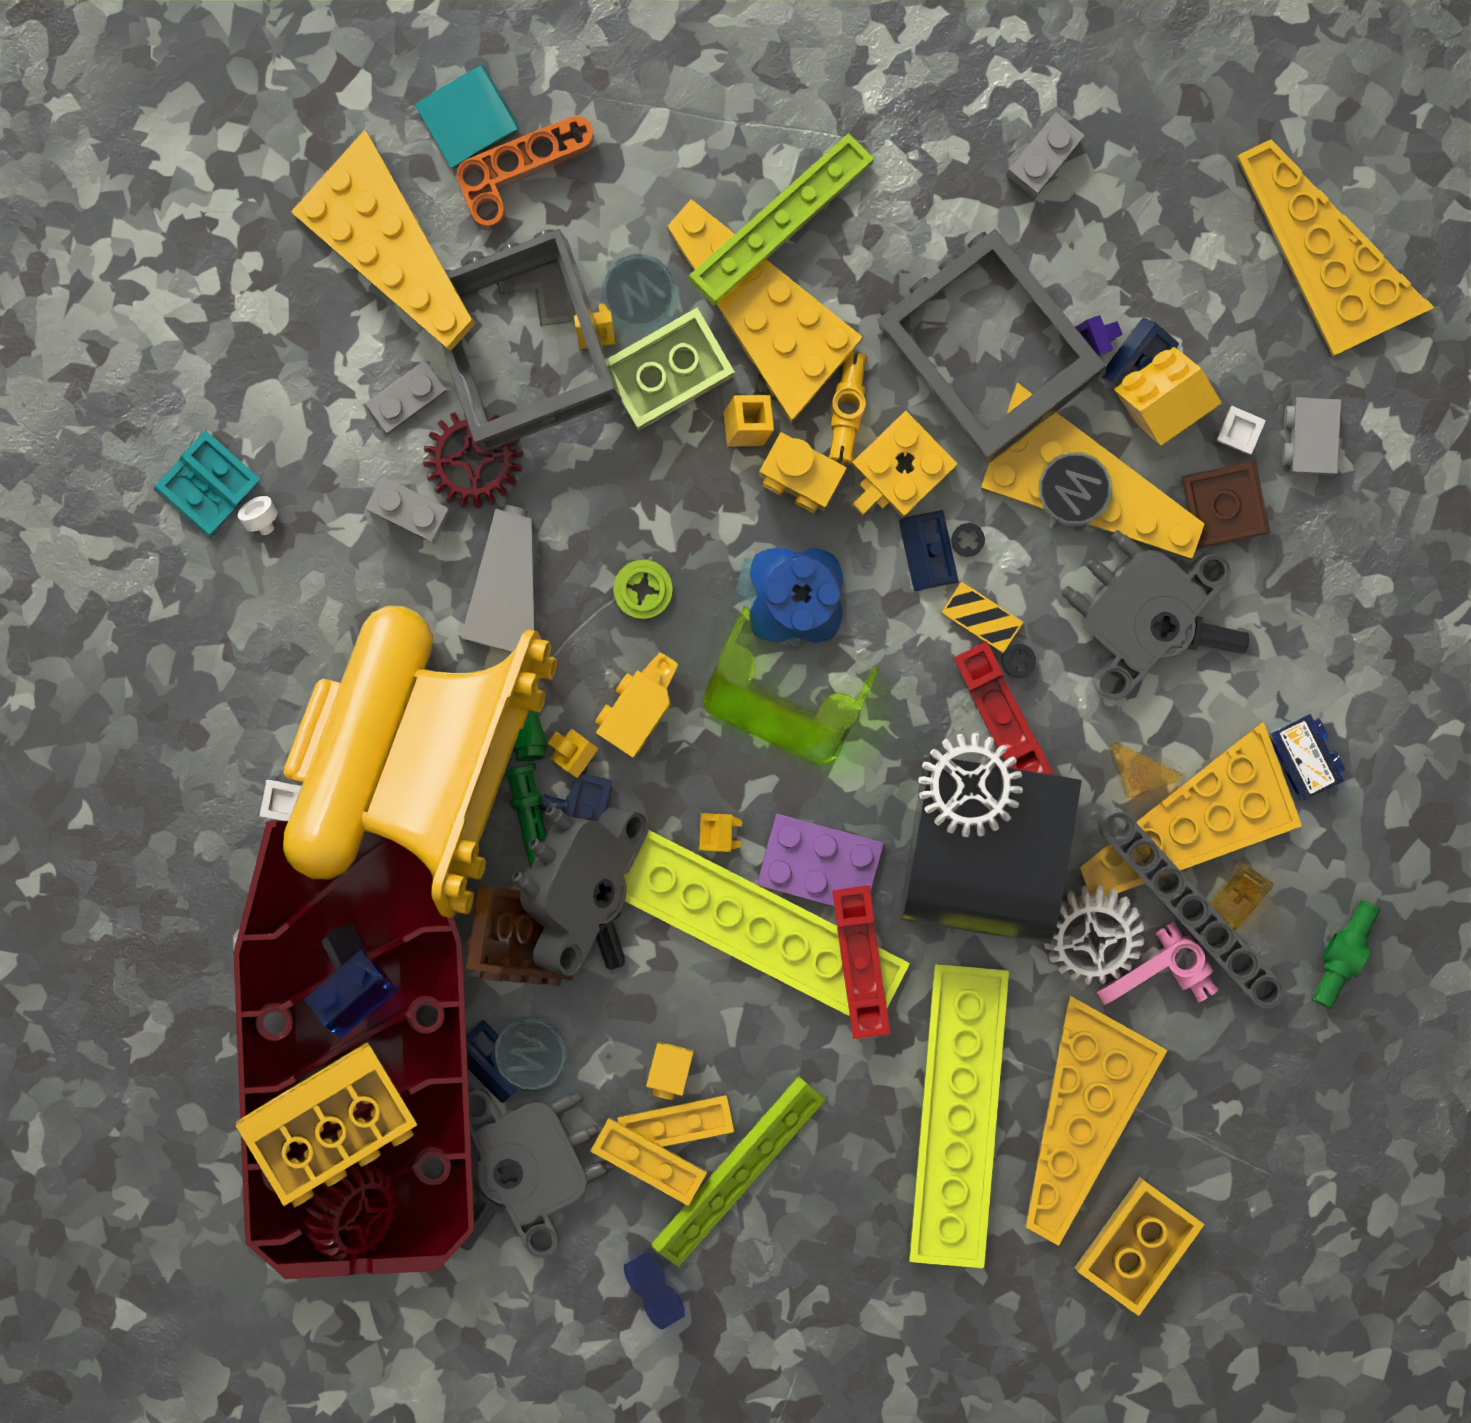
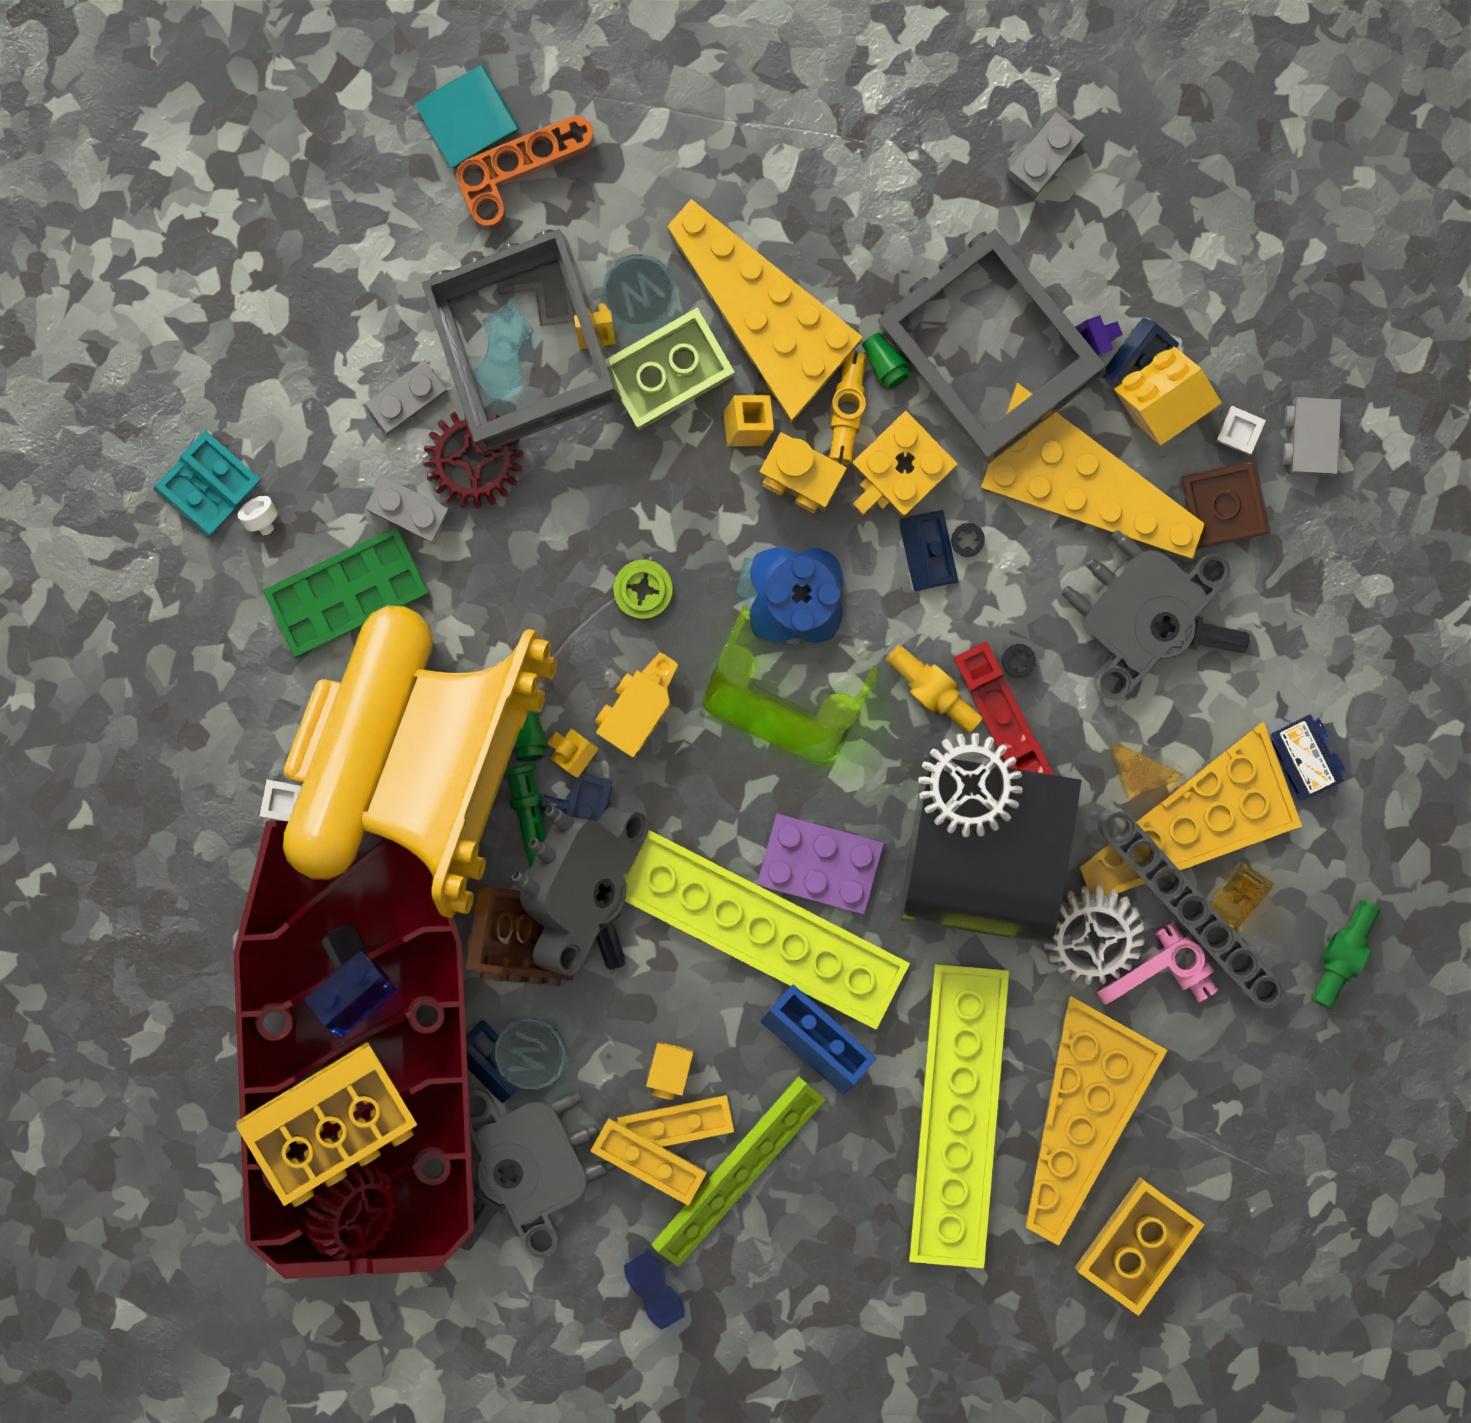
yellow wing [291,130,475,352] -> none
light grey slope [461,505,536,653] -> none
lime plate [688,133,874,306] -> none
yellow tile [699,813,742,852] -> none
red slope [832,885,890,1039] -> none
yellow tile [941,581,1023,654] -> none
black tile [1038,452,1112,526] -> none
yellow wing [1236,139,1435,357] -> none
none -> green plate [262,526,429,658]
none -> clear light blue tile [472,300,534,404]
none -> blue brick [760,984,877,1096]
none -> green cone [862,333,912,390]
none -> yellow pin [885,644,983,734]

